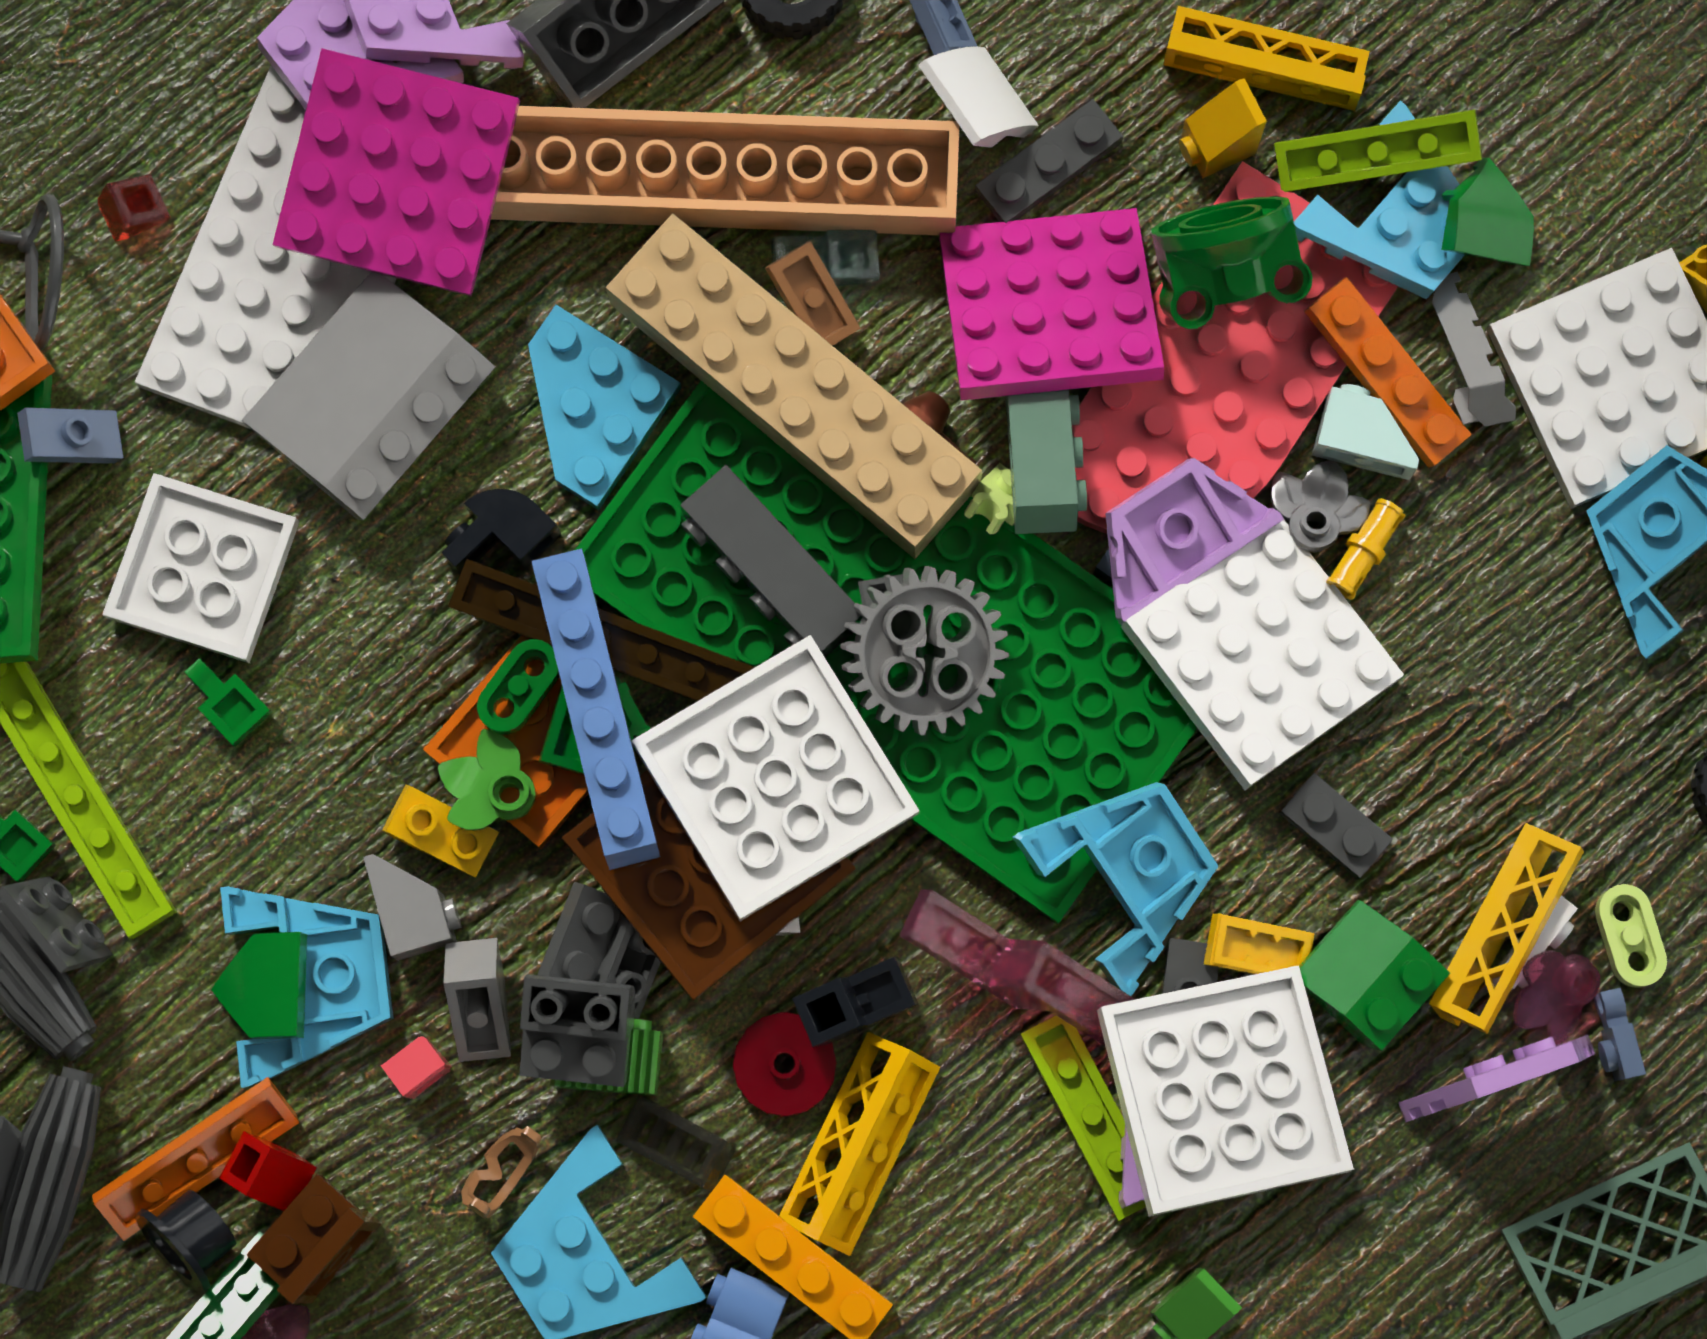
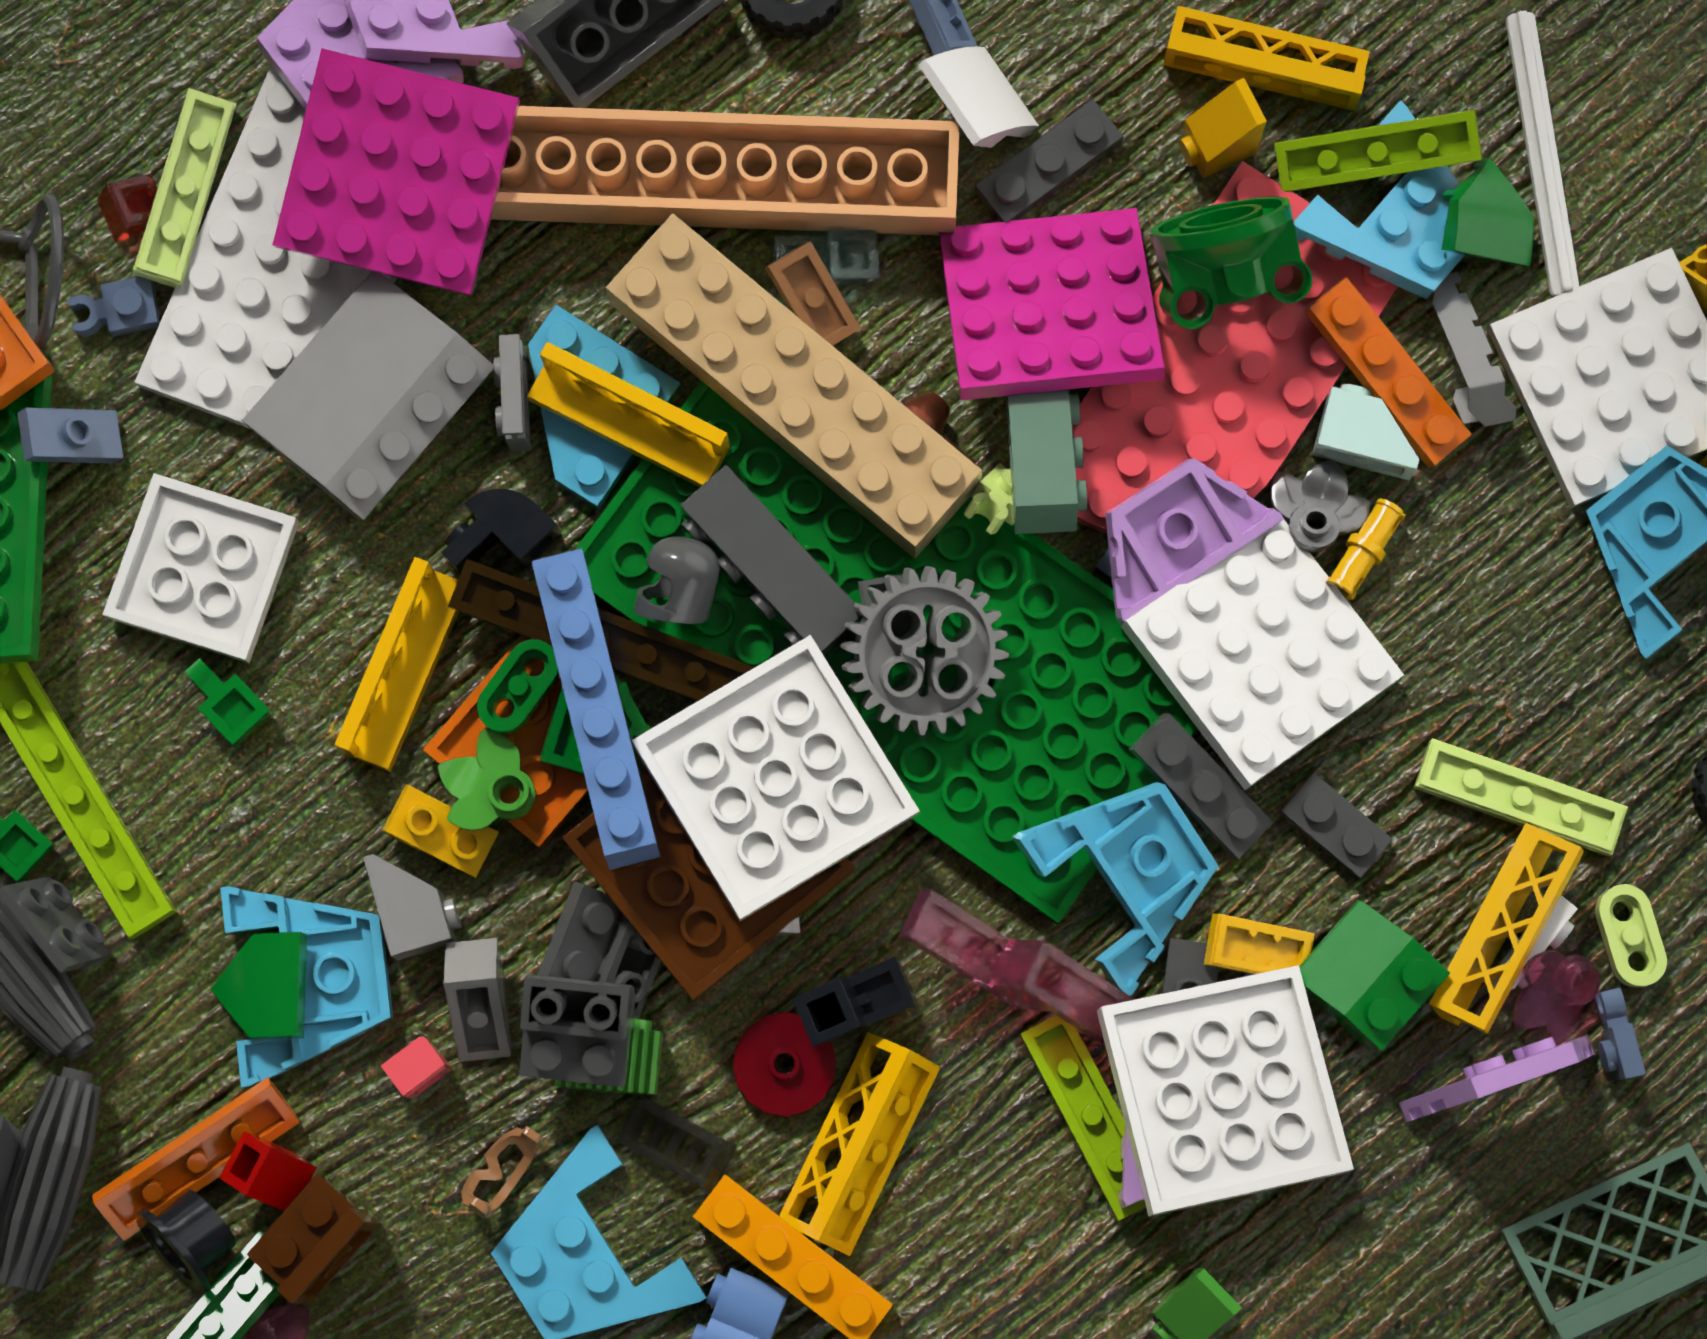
none -> sand blue plate [68,277,161,337]
none -> yellowish green tile [132,88,237,288]
none -> yellow fence [334,557,459,772]
none -> light grey plate [493,334,531,451]
none -> yellow fence [527,342,730,488]
none -> dark grey helmet [633,536,720,624]
none -> dark grey plate [1128,713,1274,859]
none -> yellowish green tile [1414,738,1628,857]
none -> white axle [1506,11,1579,296]

